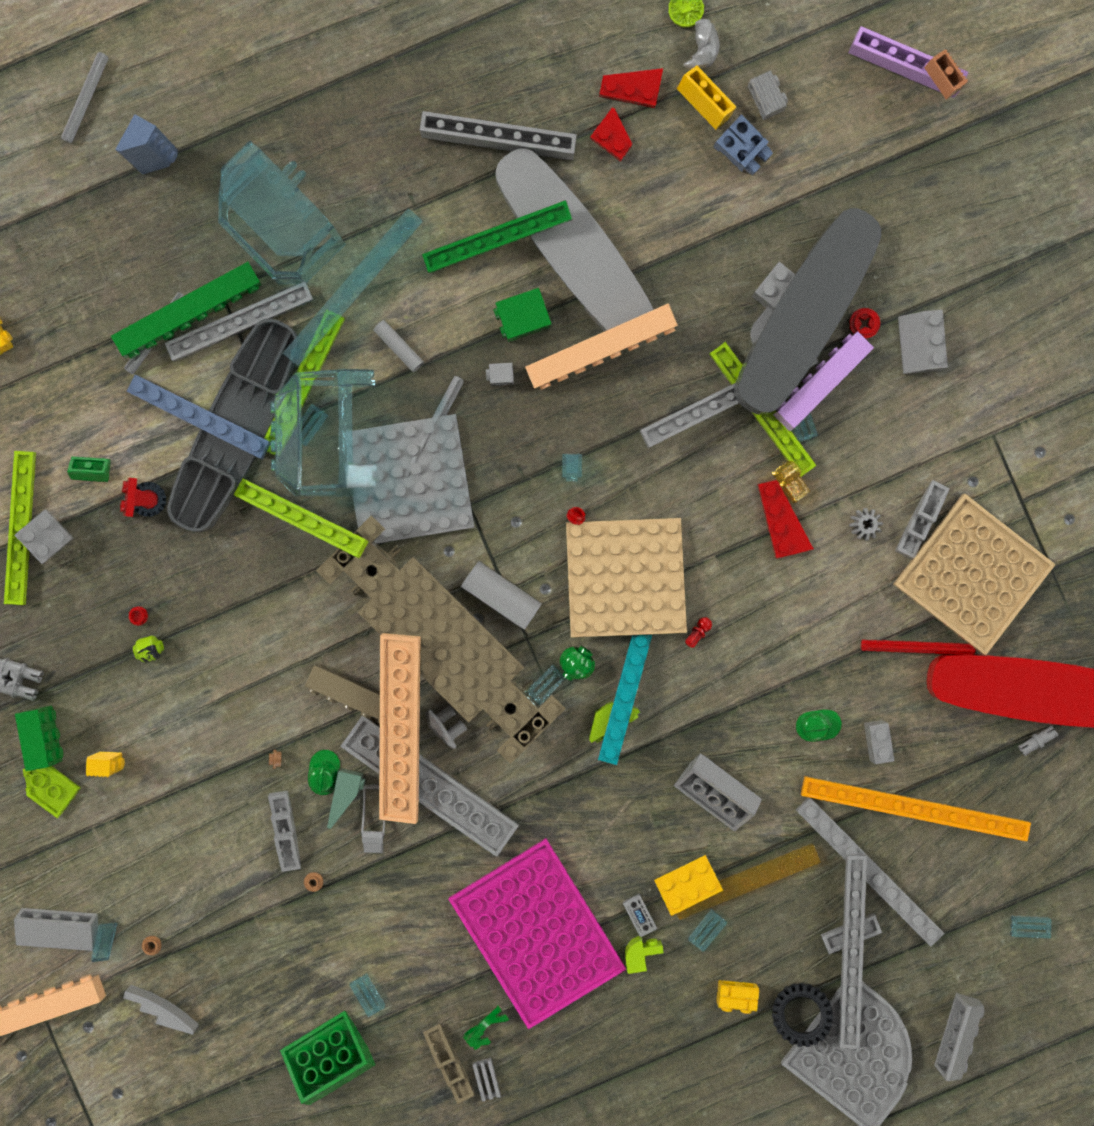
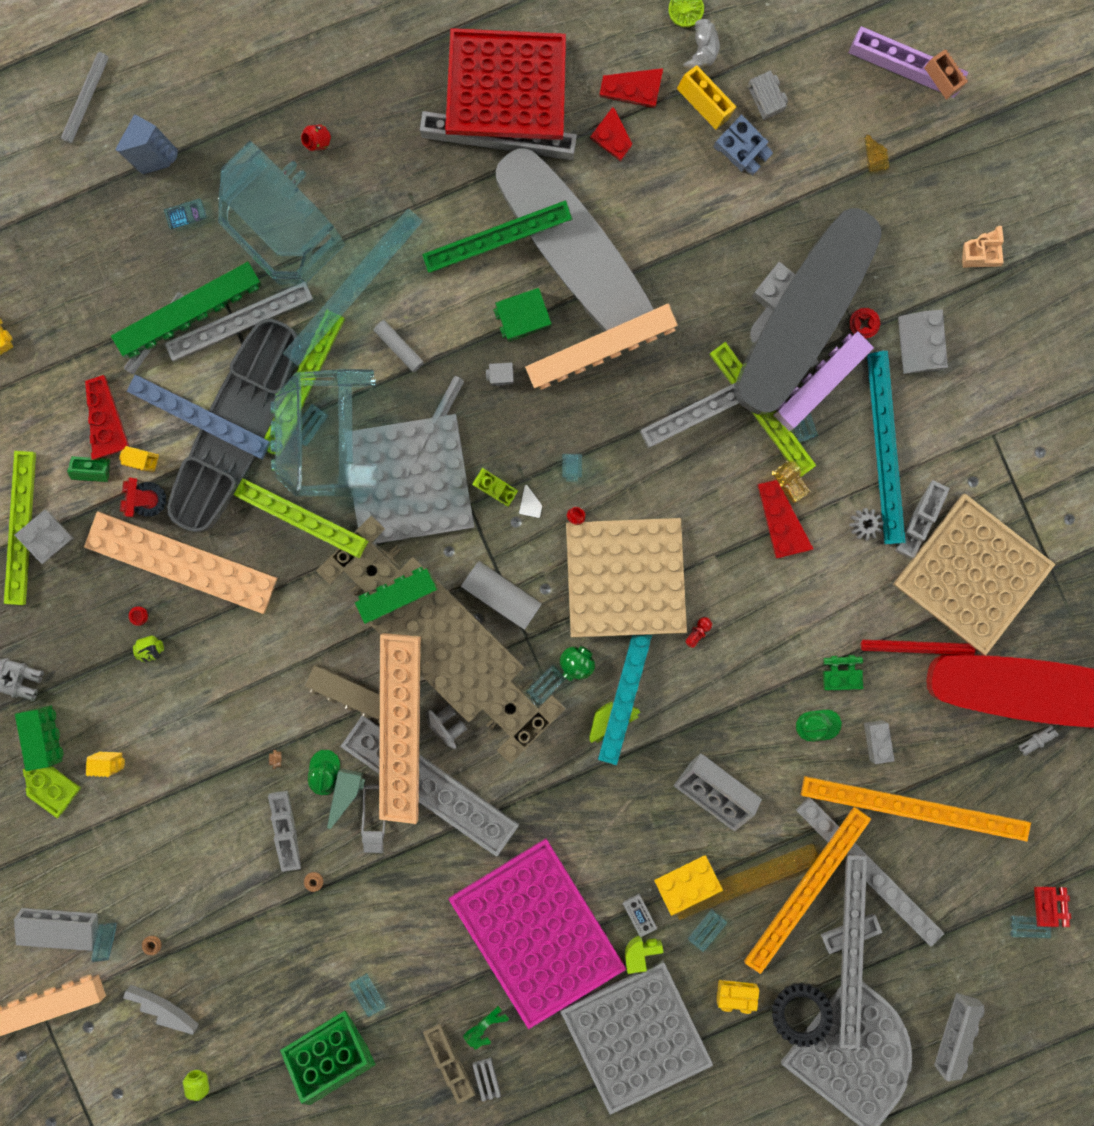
none -> light nougat plate [84,511,278,614]
none -> red wing [85,375,130,460]
none -> yellow brick [120,446,159,473]
none -> clear light blue tile [163,198,207,229]
none -> lime head [183,1070,210,1101]
none -> red head [301,124,331,151]
none -> green brick [354,567,438,624]
none -> red plate [445,28,566,140]
none -> lime slope [472,468,518,507]
none -> white sticker [519,485,542,518]
none -> light grey plate [560,960,713,1115]
none -> light orange plate [744,807,871,974]
none -> green plate [823,655,863,691]
none -> clear yellow tile [864,135,889,172]
none -> teal plate [867,351,906,544]
none -> light nougat slope [962,226,1004,268]
none -> red plate [1034,887,1072,927]

